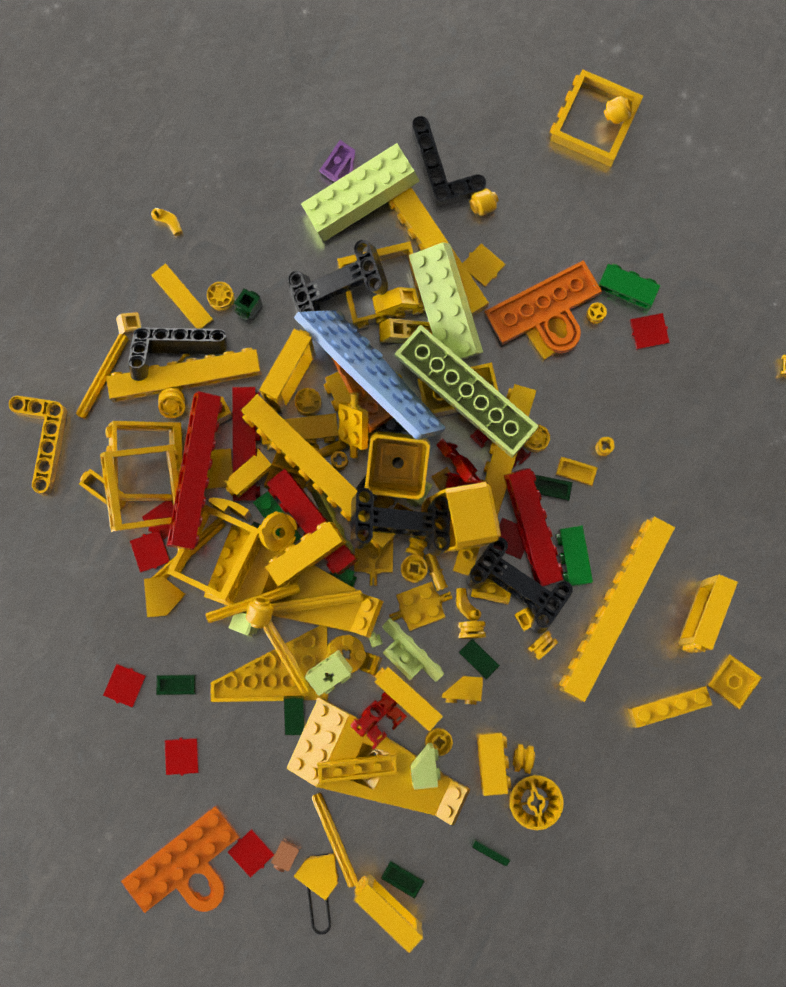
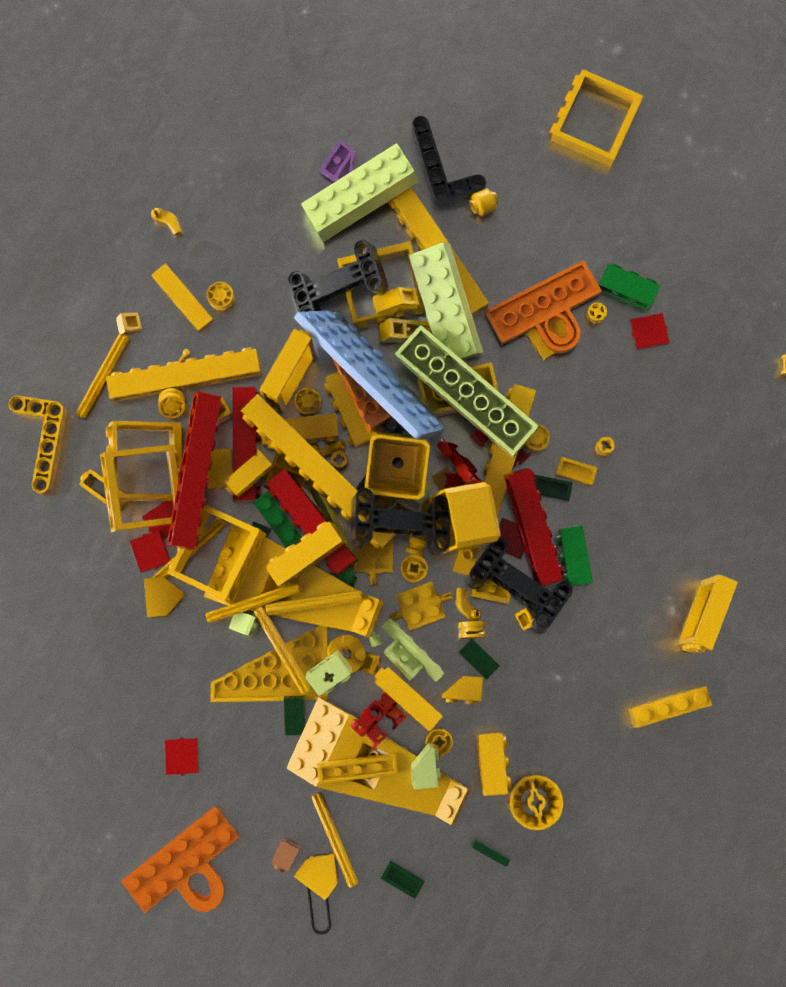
red piece [103,664,146,708] -> none
black beam [128,327,228,381] -> none
dark green tile [156,675,196,695] -> none
yellow slope [208,498,252,523] -> none
red piece [228,829,275,878] -> none
dark green brick [234,288,262,320] -> none
yellow head [246,597,274,628] -> none
yellow plate [258,511,297,552] -> none
yellow plate [338,392,368,458] -> none
yellow window [354,874,423,953] -> none
yellow axle [424,553,448,591] -> none
yellow piece [463,243,505,287] -> none
yellow wheel [513,744,535,774] -> none
yellow wheel [528,630,558,660] -> none
yellow brick [559,516,675,702] -> none
yellow head [604,96,633,124] -> none
yellow tile [707,654,762,709] -> none

